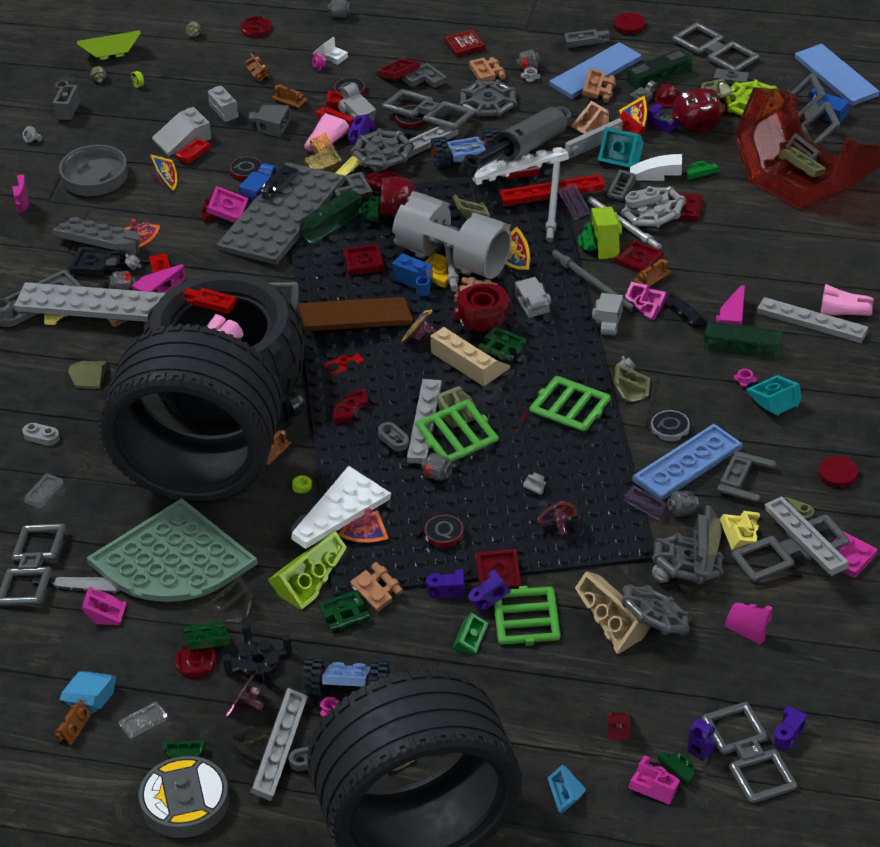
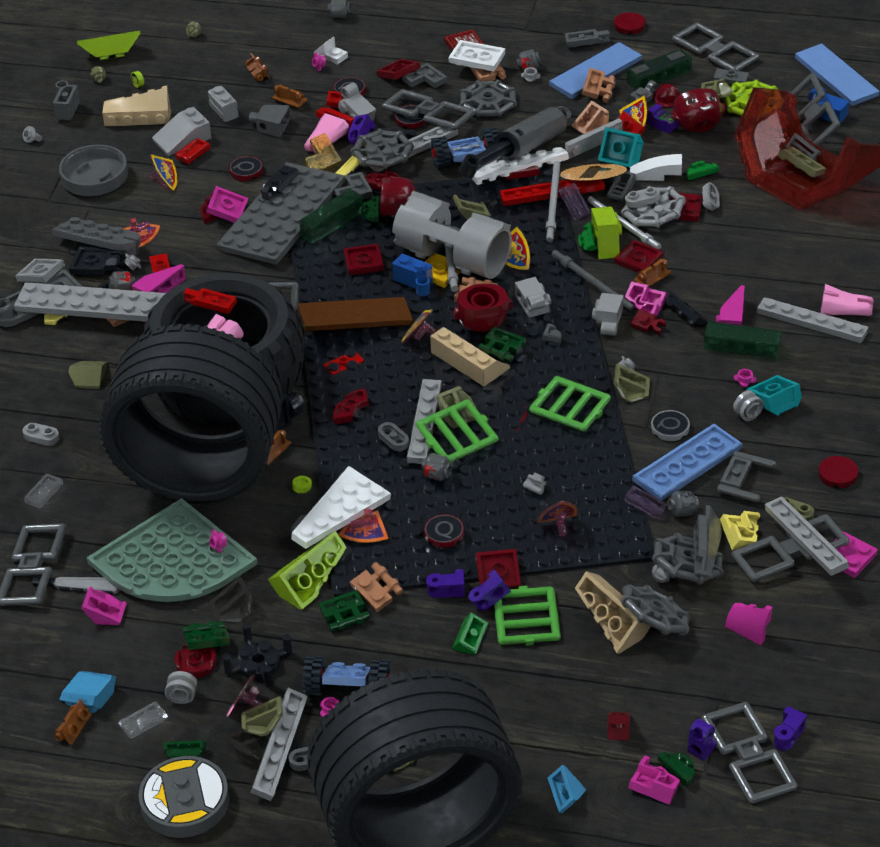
dark pink slope [12,174,29,214] -> none
blue hinge [239,163,278,203] -> none
dark red tile [240,16,272,38] -> none
none -> light grey tile [16,259,65,282]
none -> tan wedge [102,86,171,126]
none -> light grey wheel [165,671,197,704]
none -> dark pink plate [209,530,227,553]
none -> olive slope [241,696,283,736]
none -> white plate [449,40,505,71]
none -> dark grey tile [543,324,561,343]
none -> clear orange sticker [560,164,627,180]
none -> dark red plate [631,309,666,335]
none -> light grey plate [702,182,720,211]
none -> light grey wheel [733,390,764,421]

